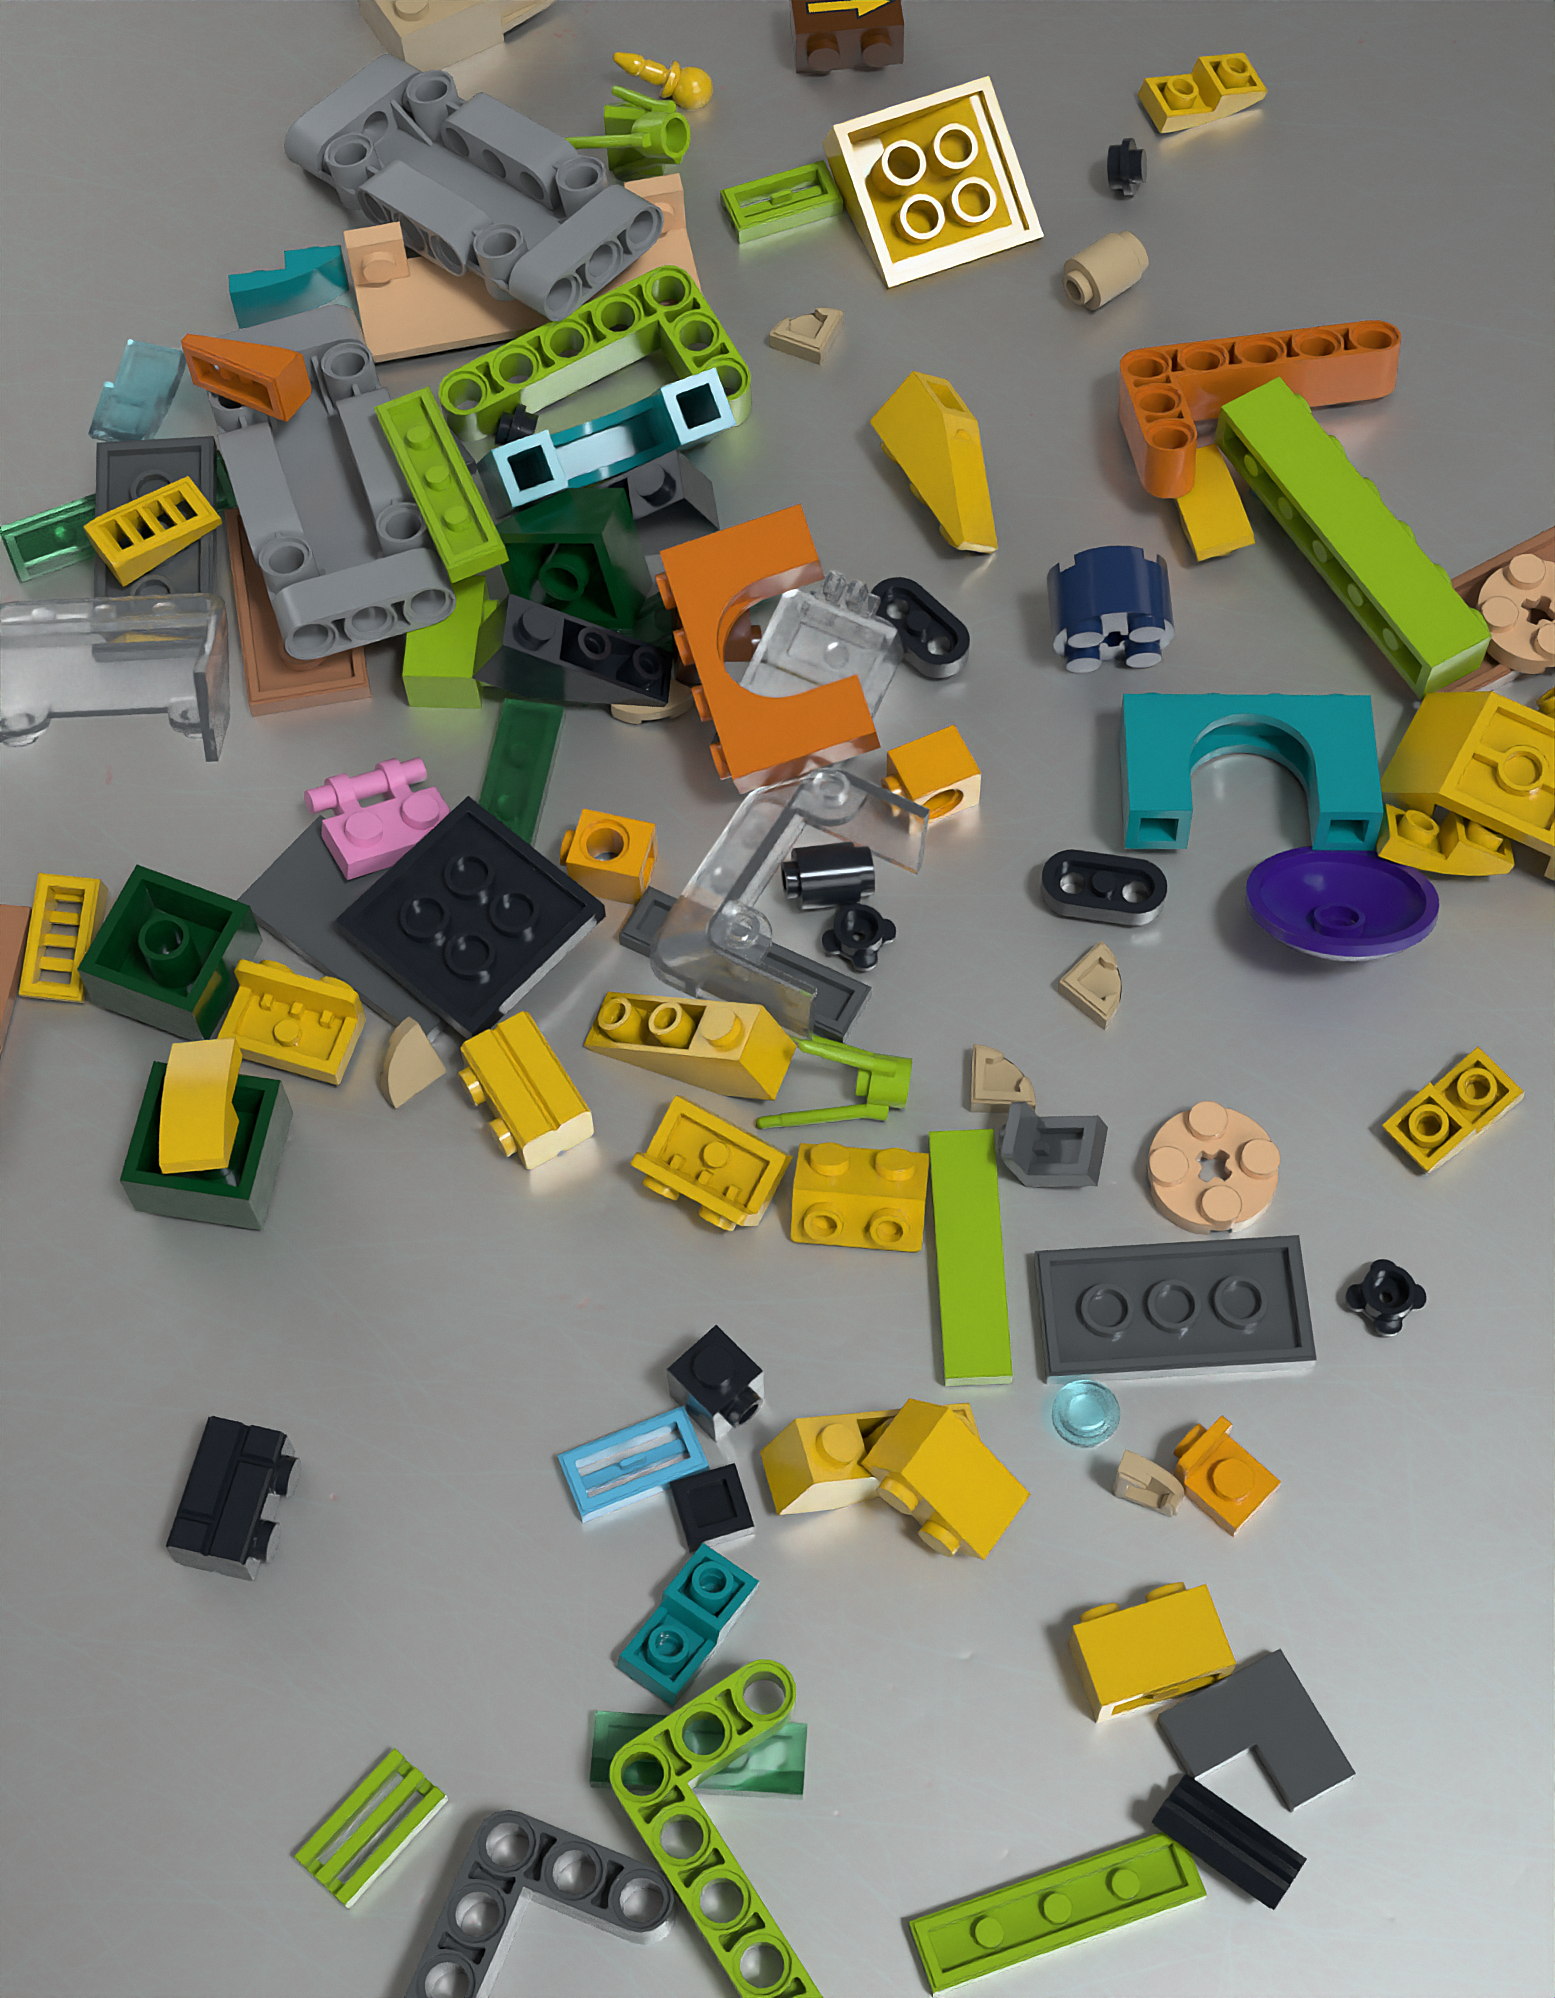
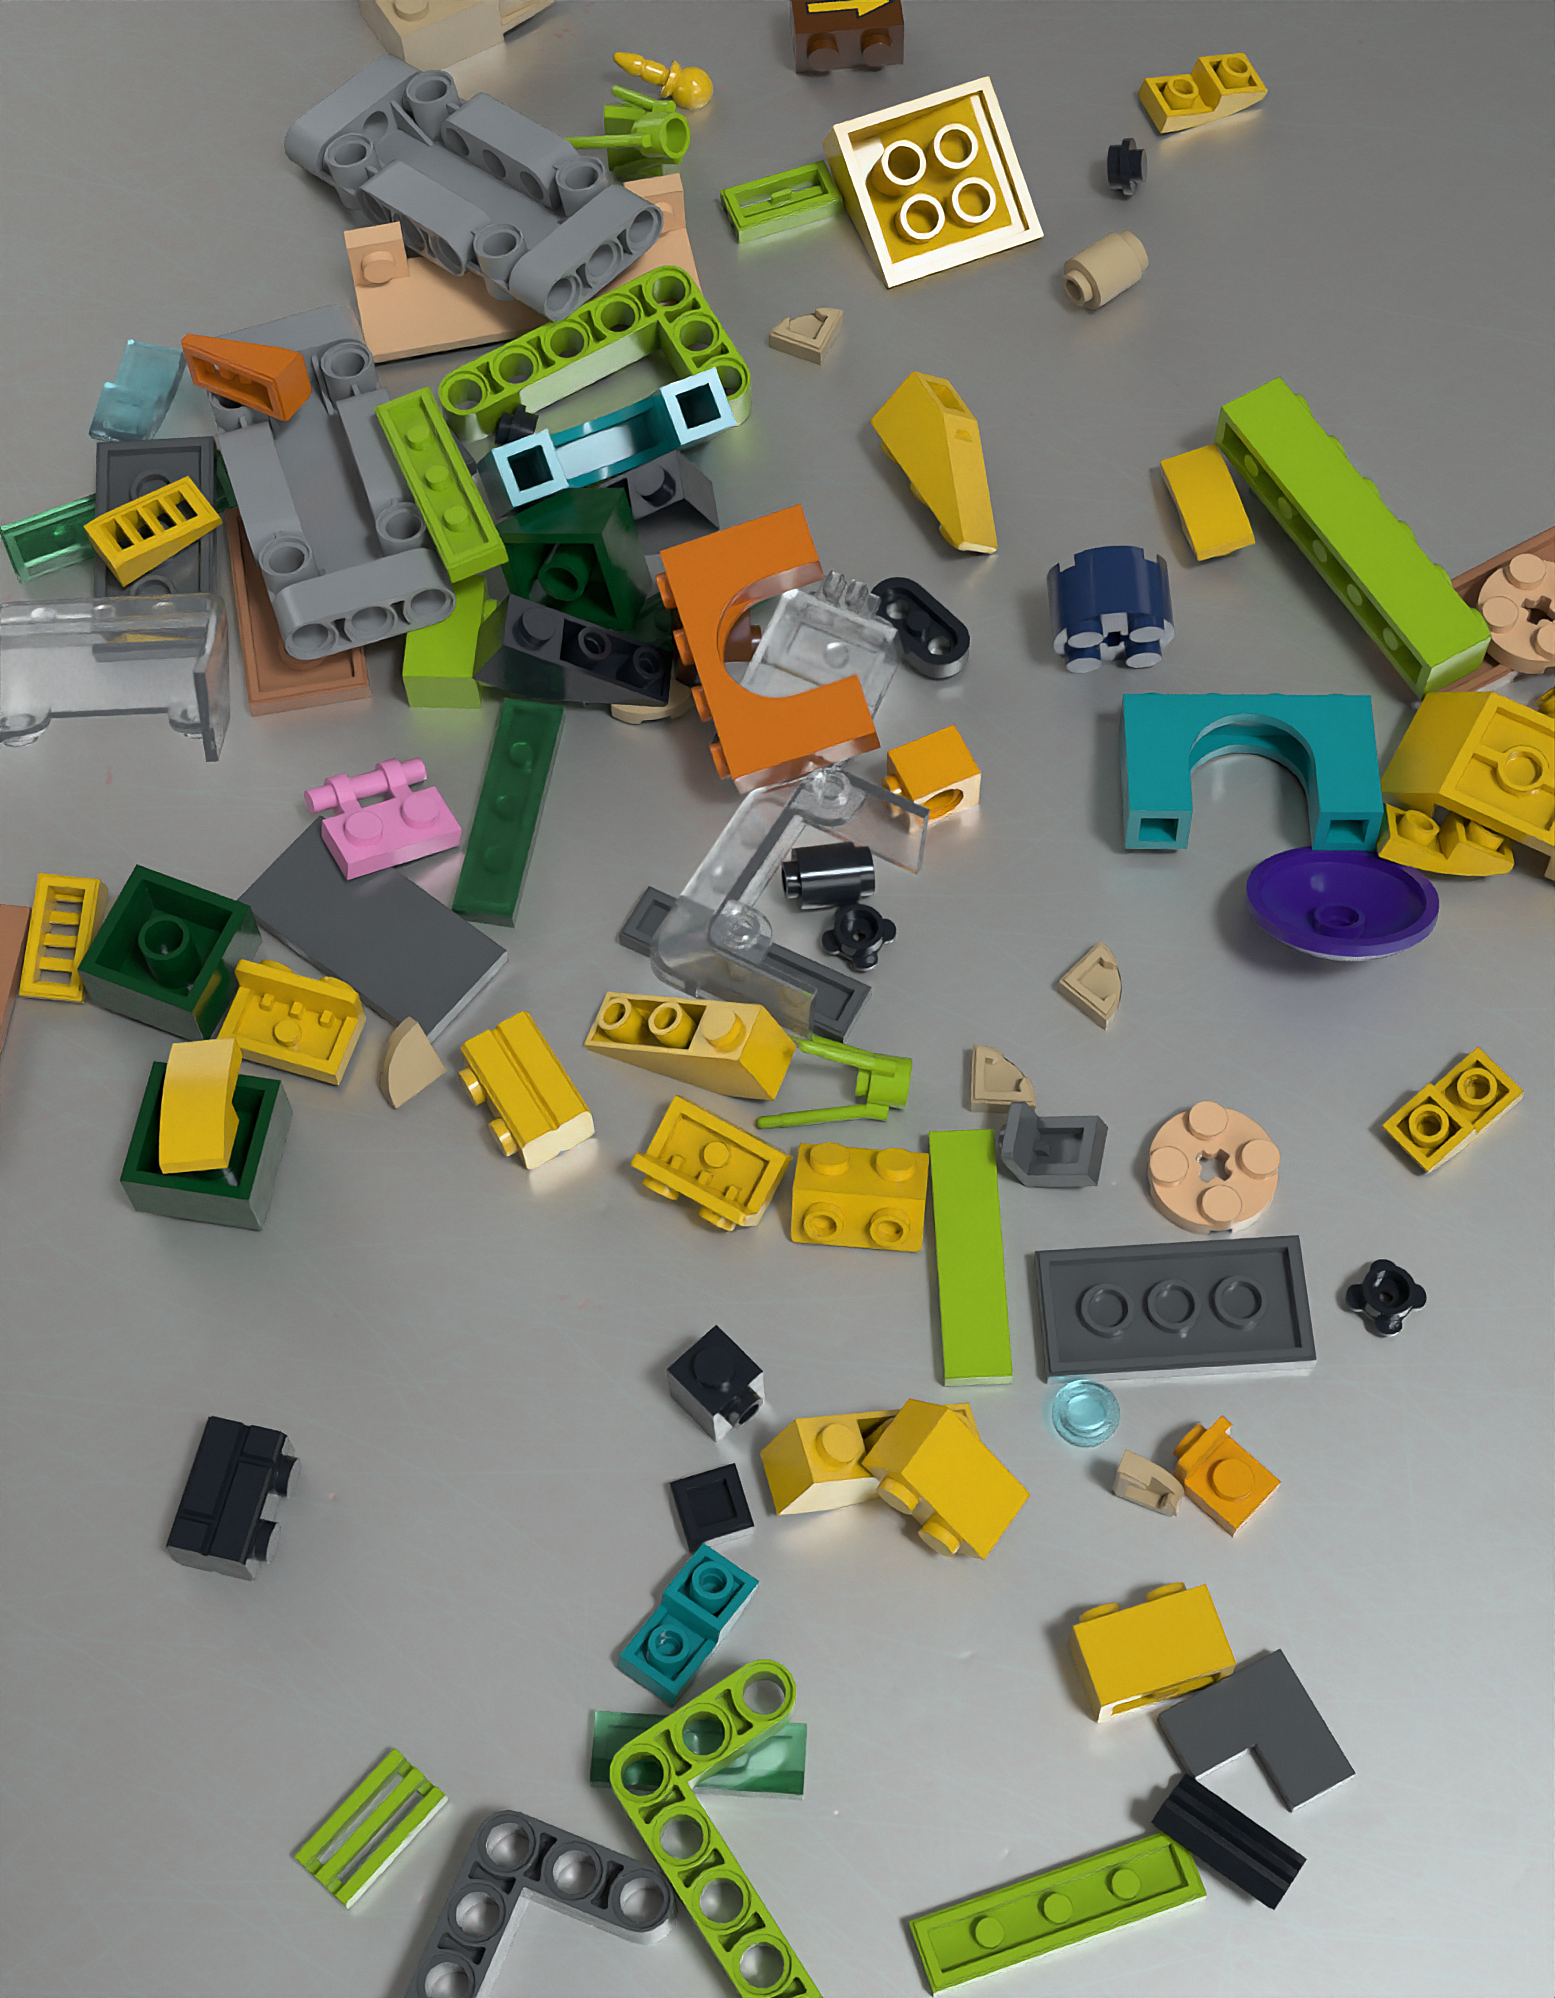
teal slope [228,245,349,329] -> none
black plate [335,796,606,1040] -> none
medium azure tile [557,1405,710,1523] -> none
light orange brick [560,808,659,906] -> none
black plate [1040,849,1167,925] -> none
orange beam [1118,320,1401,498] -> none

